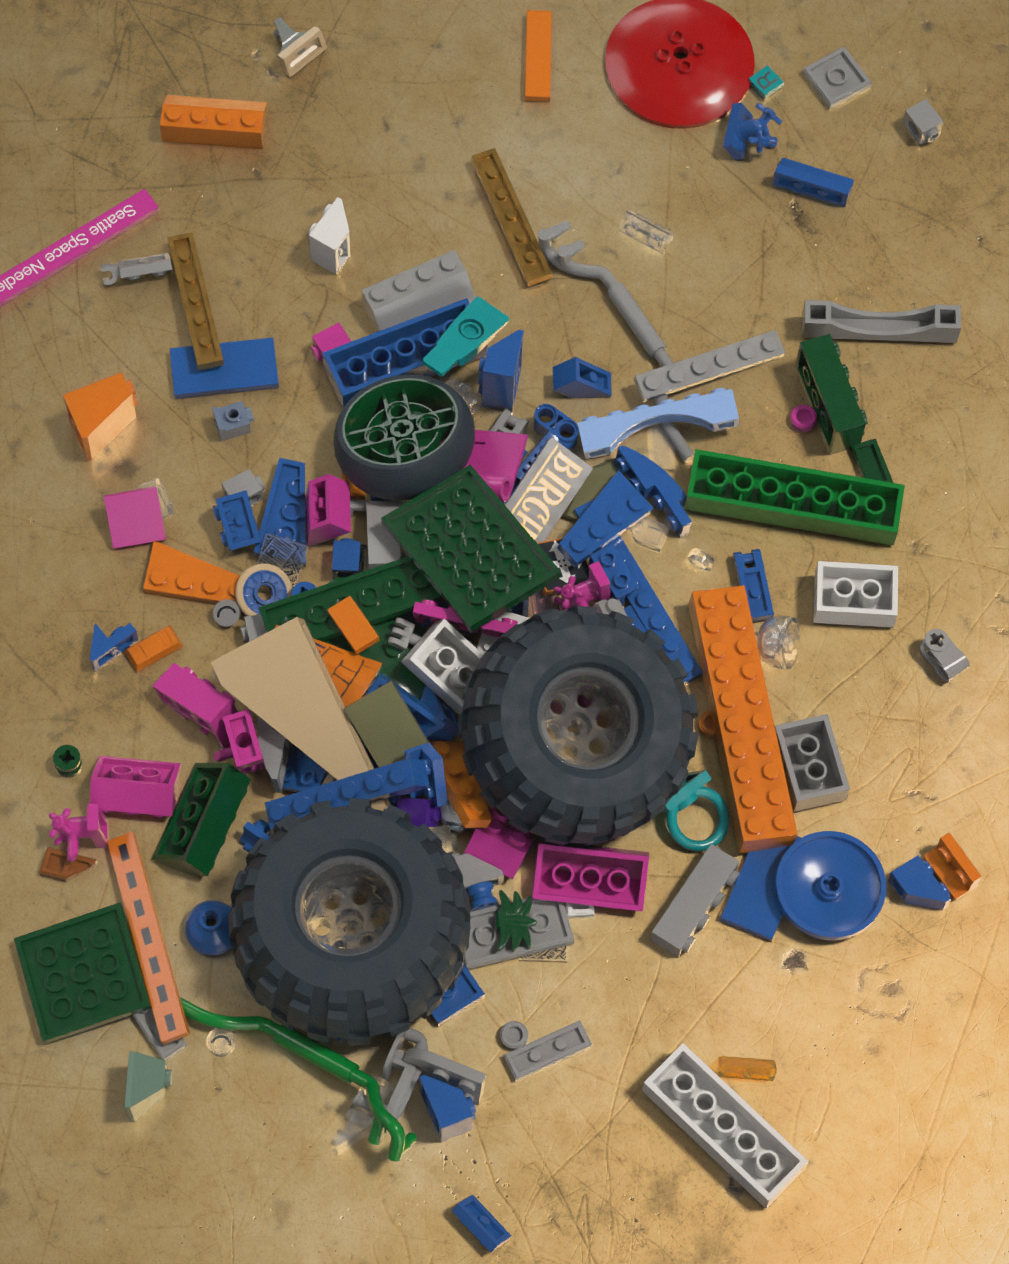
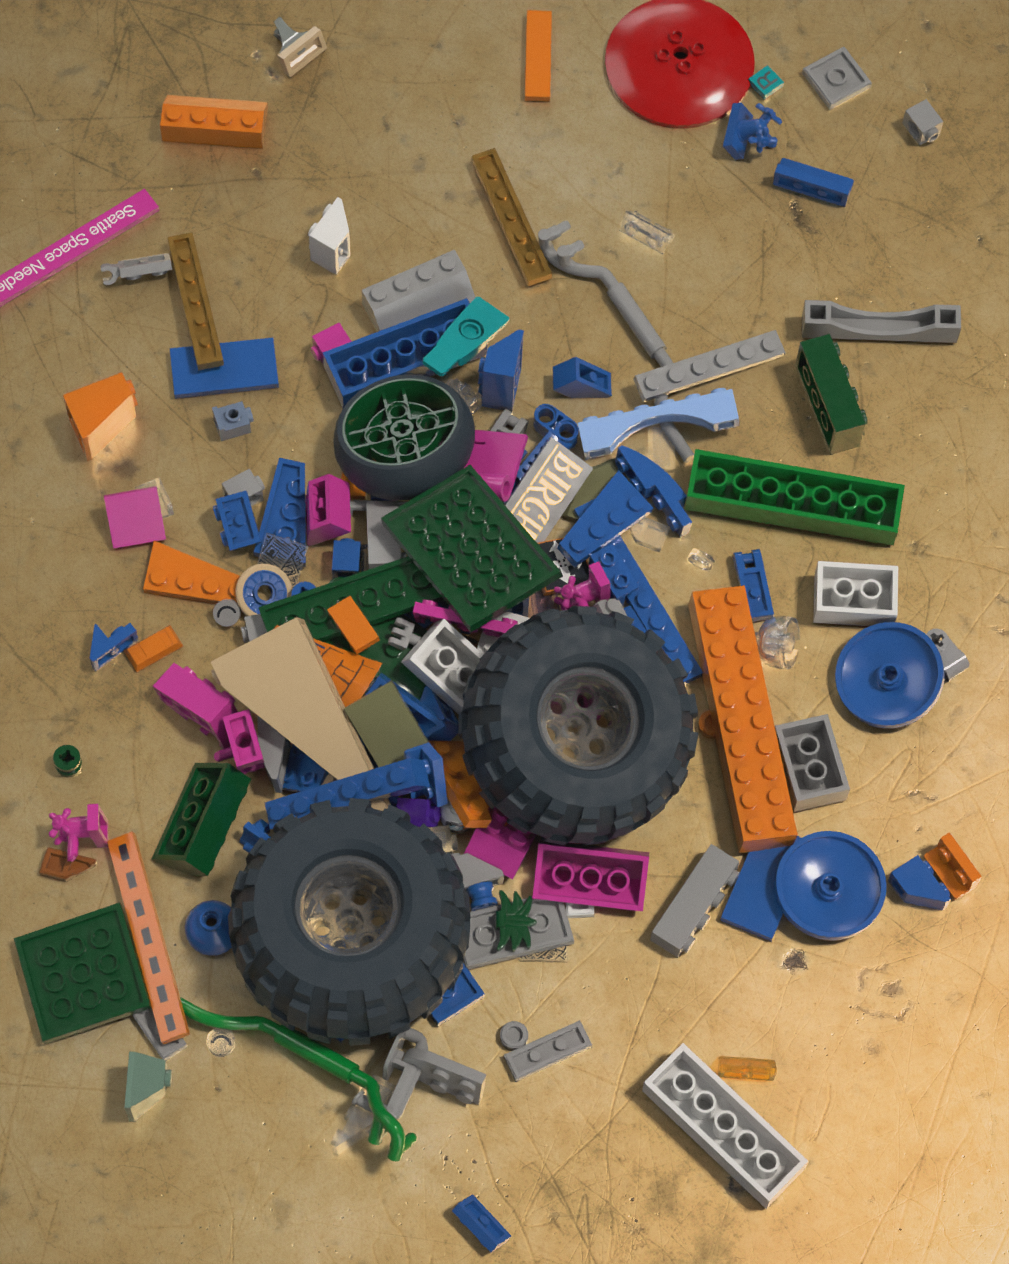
dark pink slope [90,756,181,818] -> none
blue slope [419,1075,476,1143] -> none
teal tile [661,770,730,852] -> none
dark pink tile [790,405,817,432] -> none
dark green tile [850,438,894,483] -> none
none -> blue dish [835,622,945,728]

